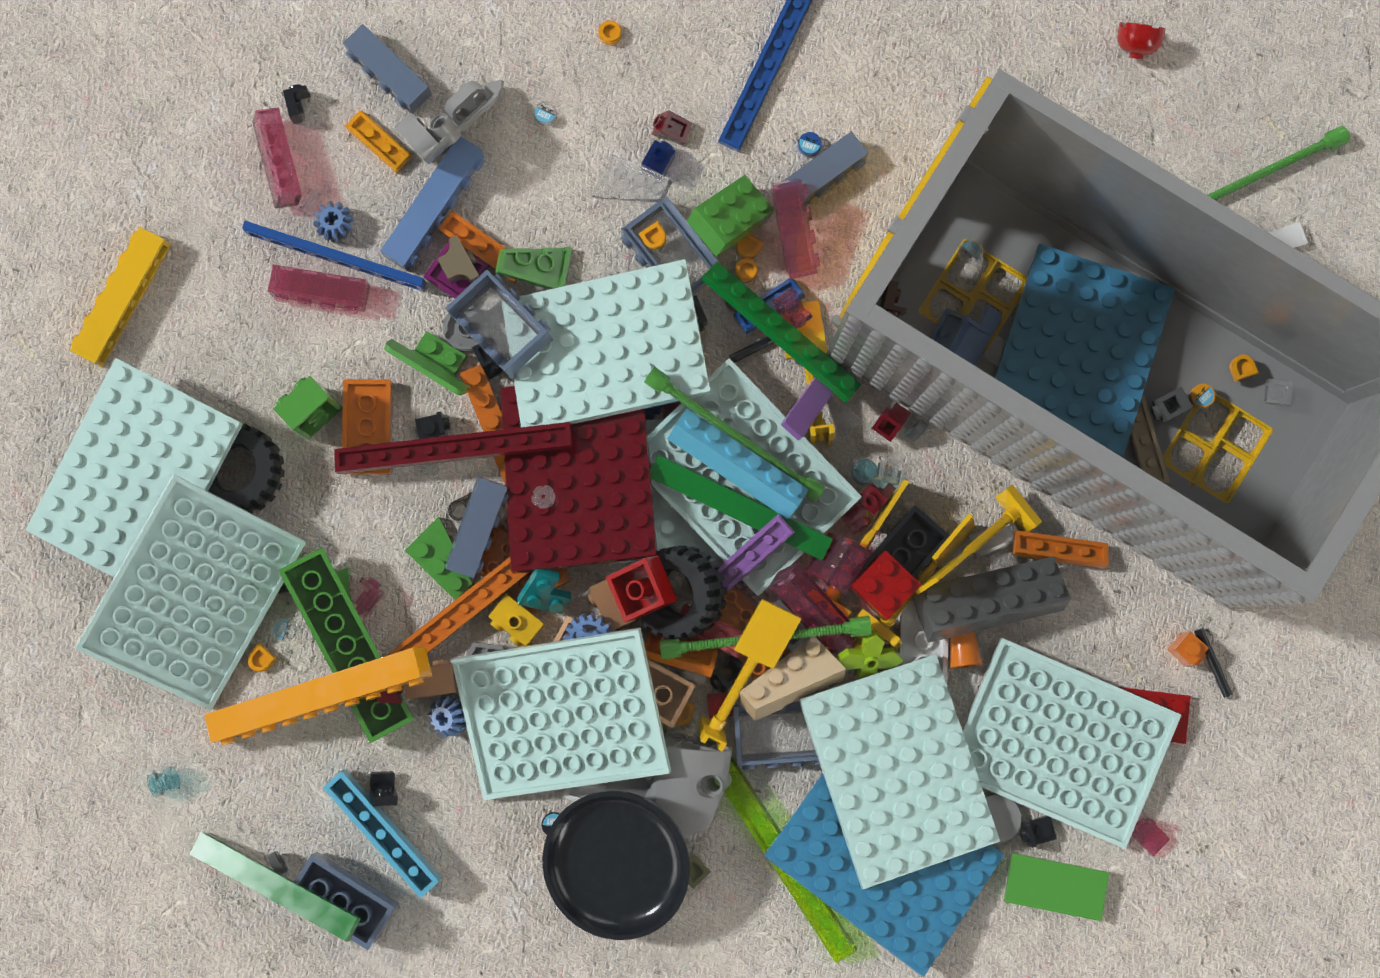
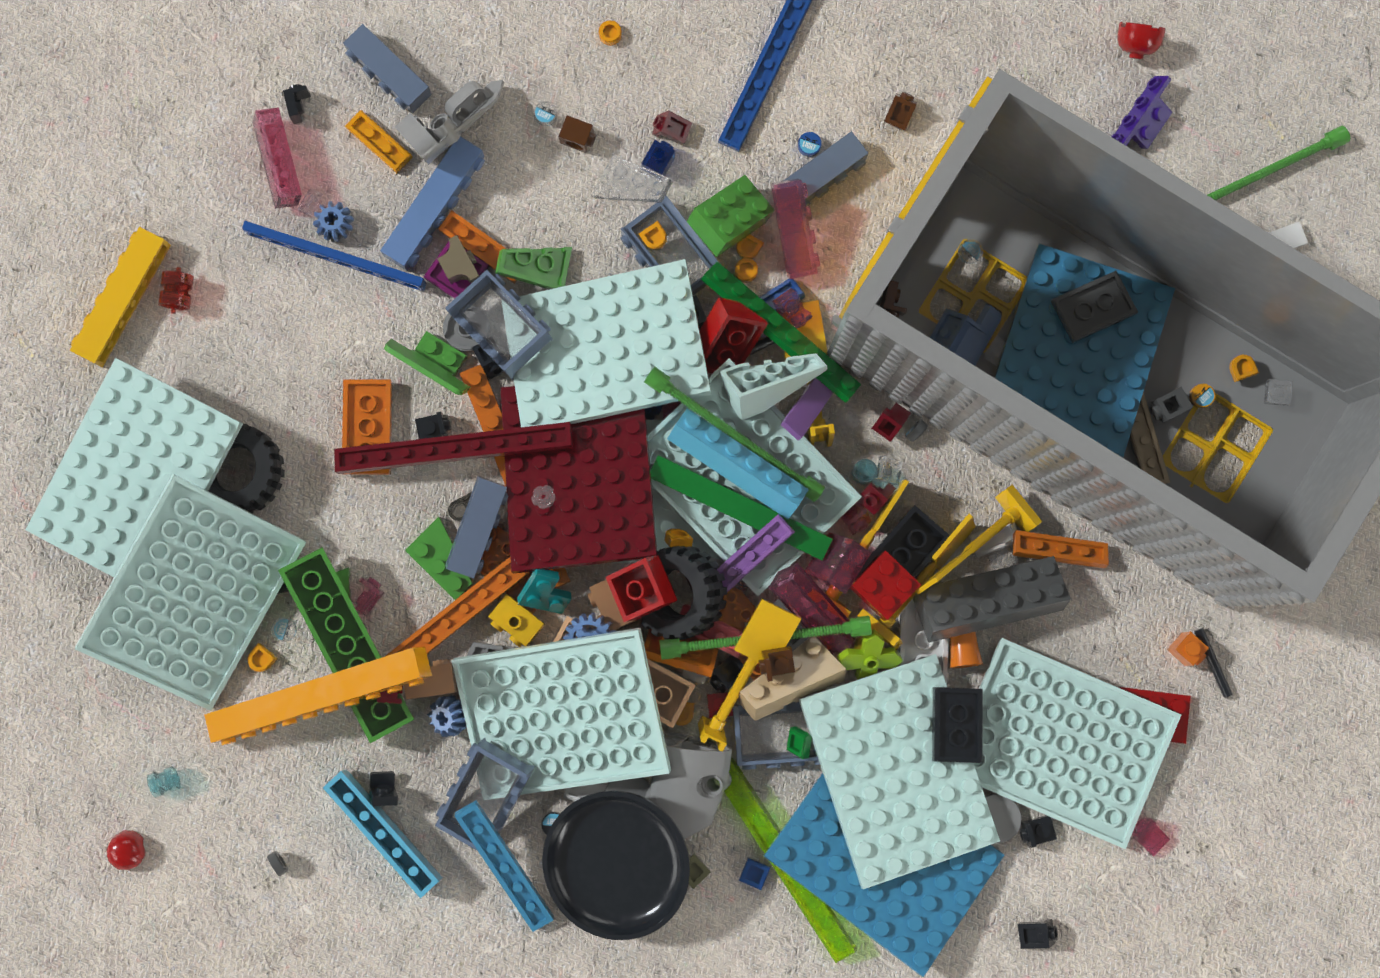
tile [190,832,361,942] -> none
clear pink brick [267,264,370,314] -> none
bright green brick [273,376,343,440] -> none
sand blue brick [294,852,399,950] -> none
bright green tile [1003,853,1109,921] -> none
none -> red hair [107,830,146,870]
none -> clear red wheel [158,267,194,314]
none -> window [435,738,535,851]
none -> dark azure plate [455,800,554,932]
none -> reddish brown brick [558,115,596,153]
none -> light orange tile [664,529,693,547]
none -> red slope [700,297,768,374]
none -> light aqua wedge [719,353,827,420]
none -> blue tile [739,857,771,890]
none -> reddish brown bracket [758,646,795,682]
none -> green tile [786,726,812,759]
none -> reddish brown bracket [884,92,917,130]
none -> black tile [932,687,983,763]
none -> black bracket [1018,919,1058,949]
none -> dark grey tile [1051,271,1138,343]
none -> dark purple bracket [1111,76,1173,149]

